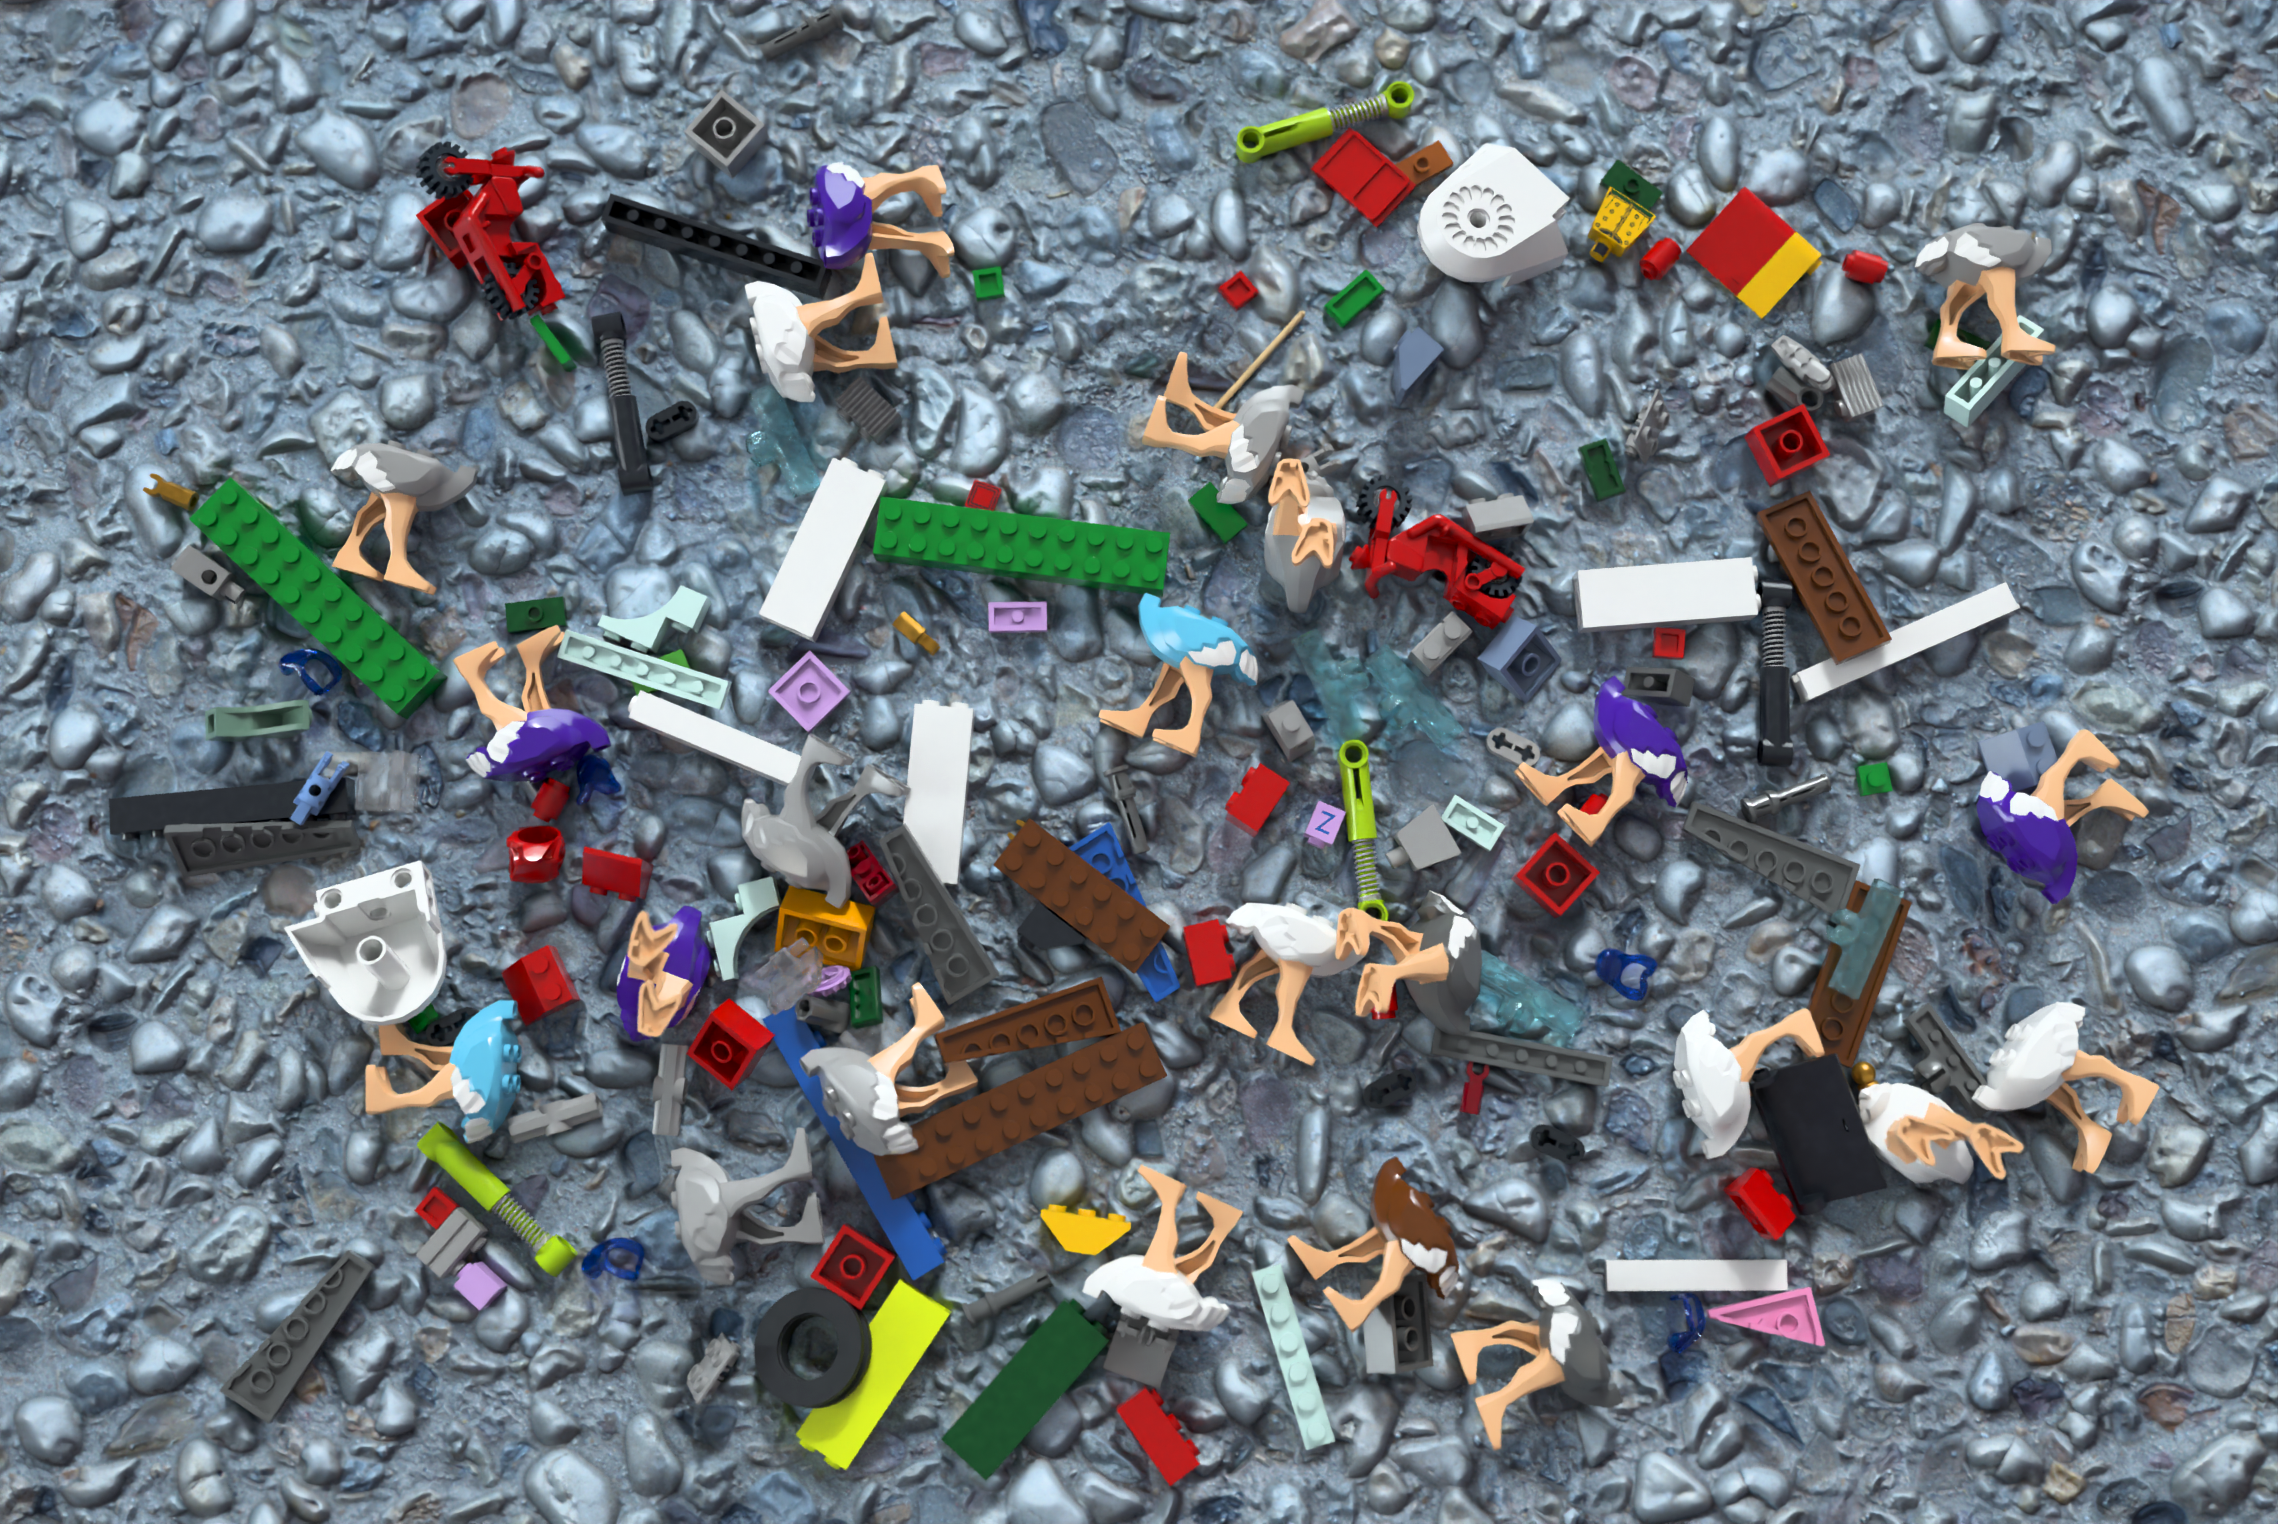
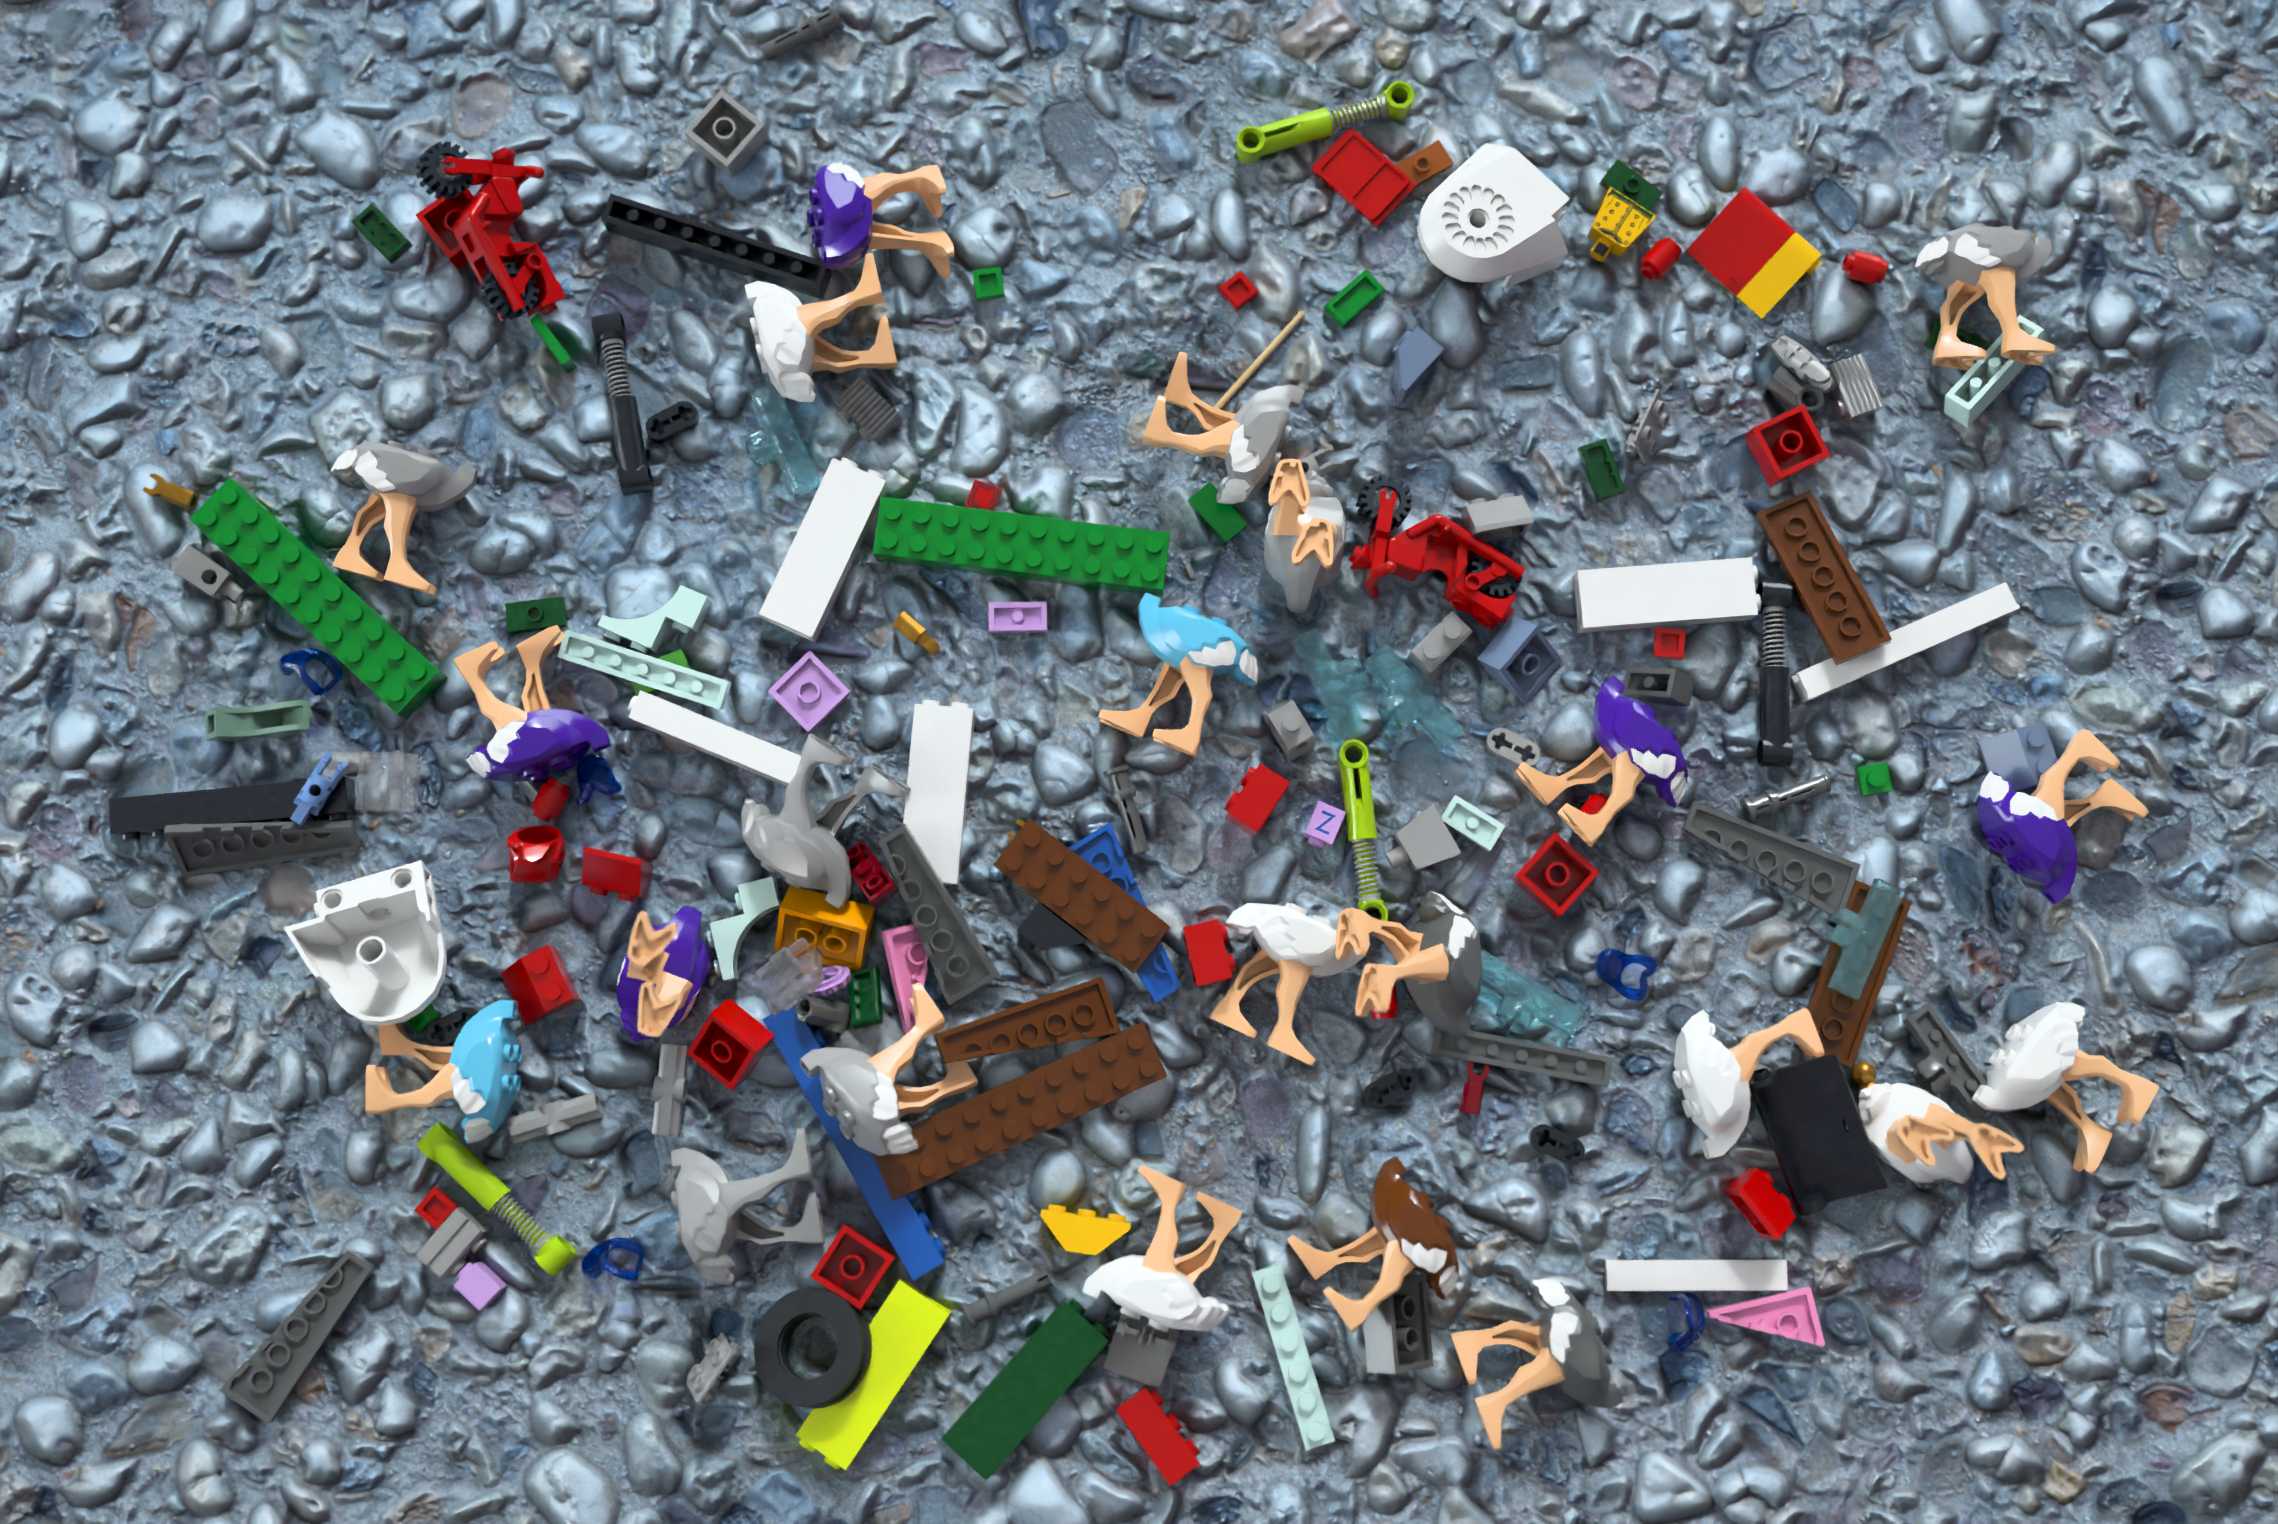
none -> dark green plate [351,203,413,264]
none -> bright pink wing [881,923,929,1033]

